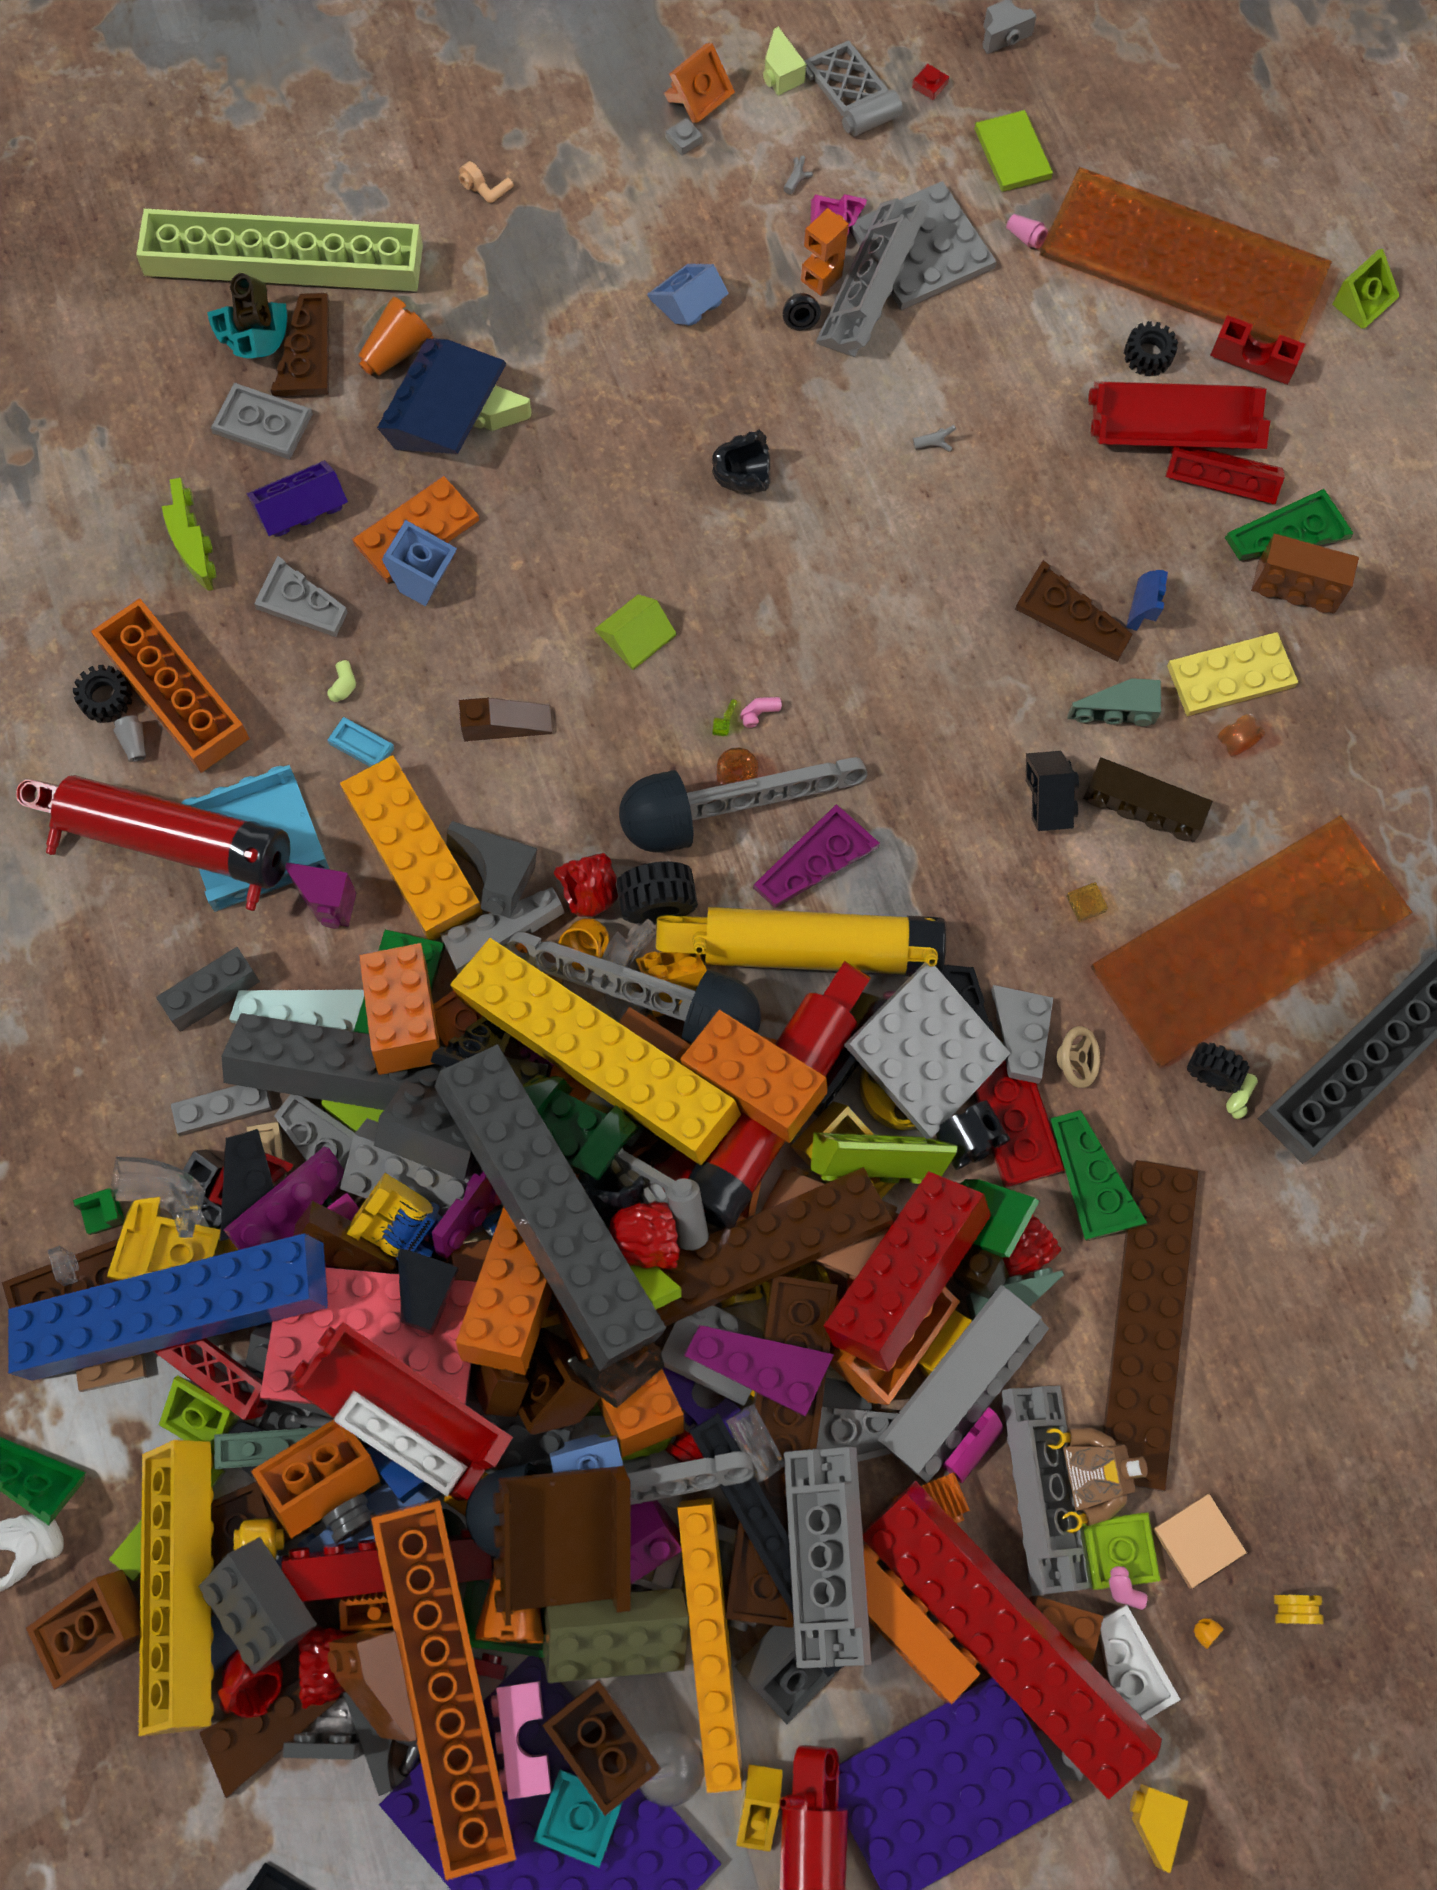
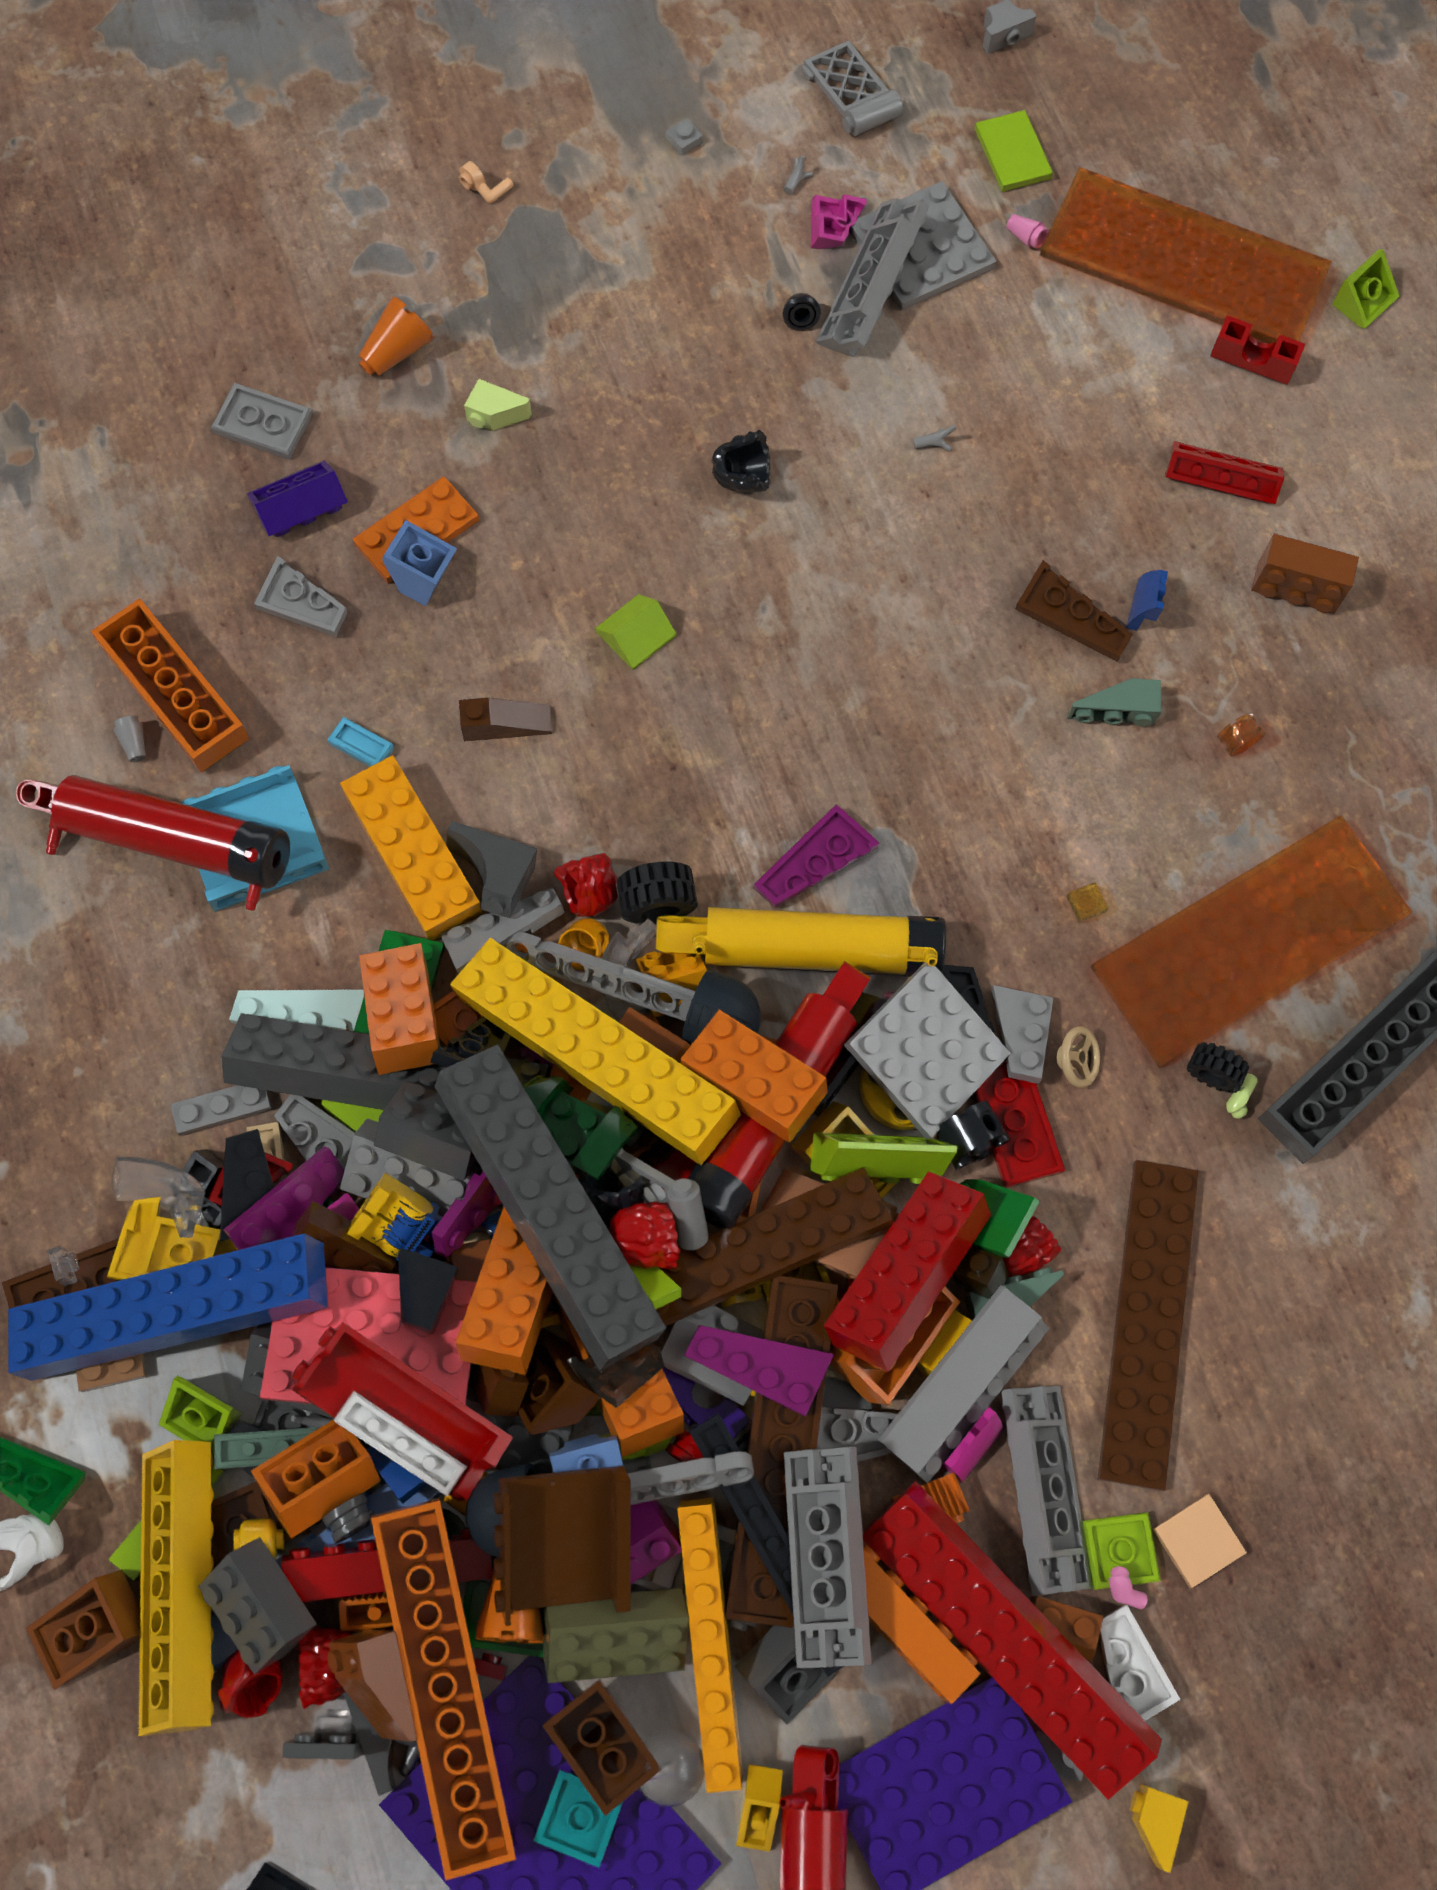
black tyre [73,665,132,723] -> none
green panel [73,1188,125,1235] -> none
yellowish green brick [136,209,423,291] -> none
red fence [153,1338,268,1420] -> none
dark grey brick [156,947,260,1032] -> none
lime slope [162,477,217,591] -> none
reddish brown wing [199,1680,342,1798] -> none
teal brick [207,302,287,358] -> none
dark brown piece [230,273,271,332] -> none
reddish brown wing [271,293,329,397] -> none
magenta slope [285,863,357,929] -> none
yellowish green arm [328,660,356,702] -> none
dark blue slope [377,339,507,454] -> none
bright pink arch [491,1681,552,1800] -> none
piece [619,757,868,853] -> none
medium blue slope [647,264,729,326] -> none
orange bracket [664,43,735,123] -> none
clear neon green hand [712,699,738,736] -> none
clear orange wheel [716,747,758,786] -> none
clear plate [726,1404,785,1482] -> none
bright pink arm [740,697,782,728] -> none
yellowish green slope [763,27,806,95] -> none
orange arch [801,208,849,296] -> none
red plate [912,63,949,100] -> none
black brick [1026,751,1079,831] -> none
medium nougat torso [1046,1427,1148,1533] -> none
green wing [1050,1110,1148,1241] -> none
dark brown brick [1083,757,1213,842] -> none
red cylinder [1088,381,1270,449] -> none
black tyre [1124,321,1178,377] -> none
light yellow plate [1167,632,1298,716] -> none
light orange hinge [1194,1618,1224,1649] -> none
green wing [1225,489,1354,561] -> none
yellow wheel [1273,1595,1324,1624] -> none

